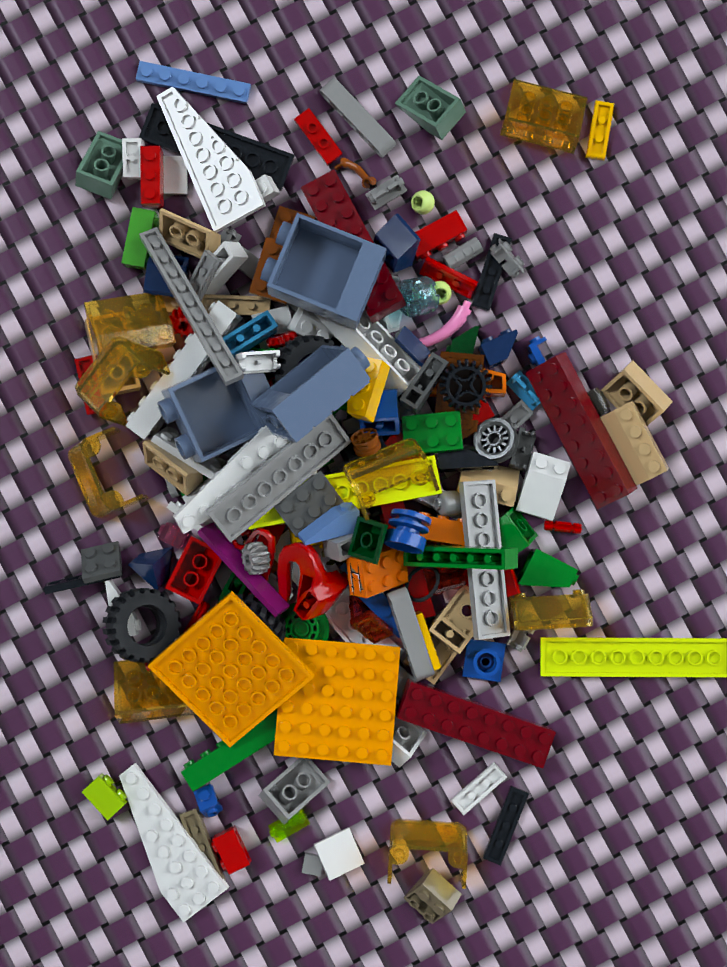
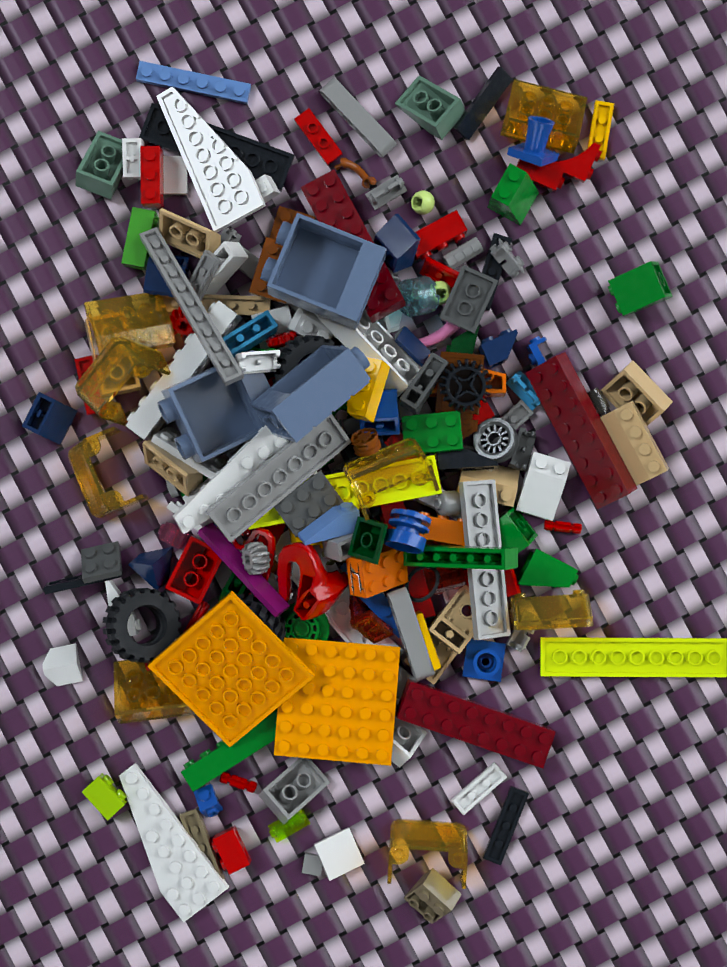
none -> dark blue slope [22,392,78,445]
none -> white slope [42,643,83,686]
none -> red axle [219,772,257,793]
none -> dark grey plate [439,265,498,334]
none -> black tile [454,67,513,140]
none -> green slope [487,163,539,226]
none -> blue plant [507,116,559,167]
none -> red arch [516,142,602,192]
none -> green slope [608,261,673,316]

